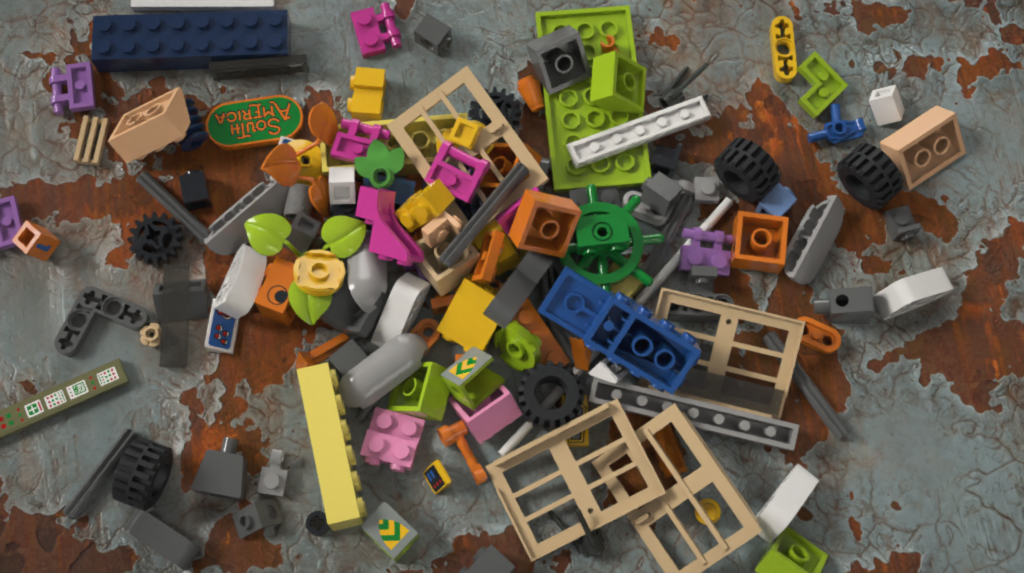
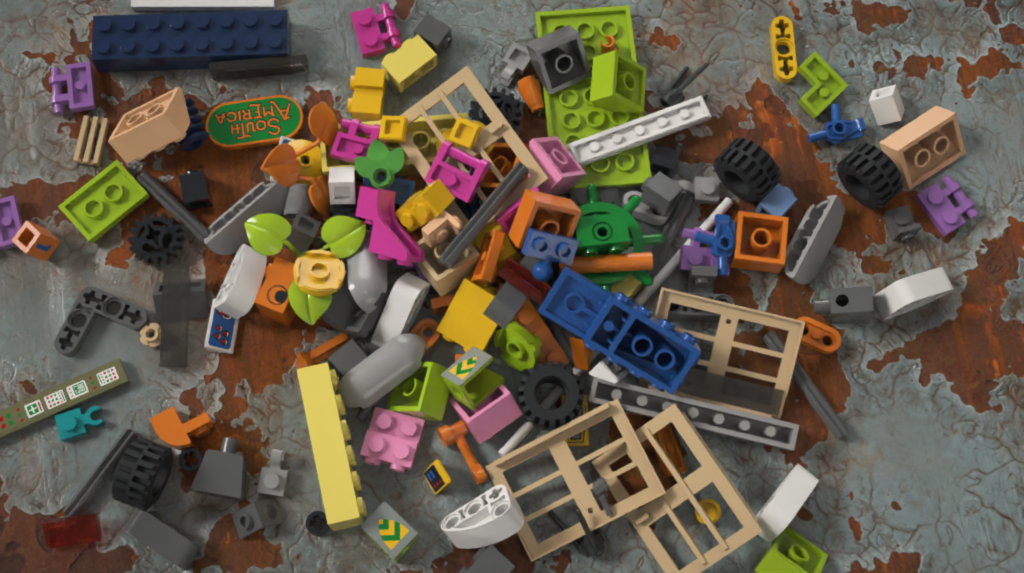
none -> clear red tile [42,513,102,548]
none -> teal plate [54,406,105,442]
none -> lime plate [58,160,150,244]
none -> orange brick [150,406,215,450]
none -> black bush [179,447,204,473]
none -> yellow tile [379,115,409,143]
none -> light yellow brick [381,35,437,93]
none -> white beam [441,484,524,549]
none -> clear red tile [497,258,552,305]
none -> light grey plate [500,42,531,87]
none -> blue plate [522,227,579,282]
none -> bright pink slope [528,136,586,195]
none -> orange piece [559,252,653,274]
none -> dark grey hand [592,477,613,516]
none -> blue piece [693,214,735,276]
none -> medium lavender plate [914,175,979,237]

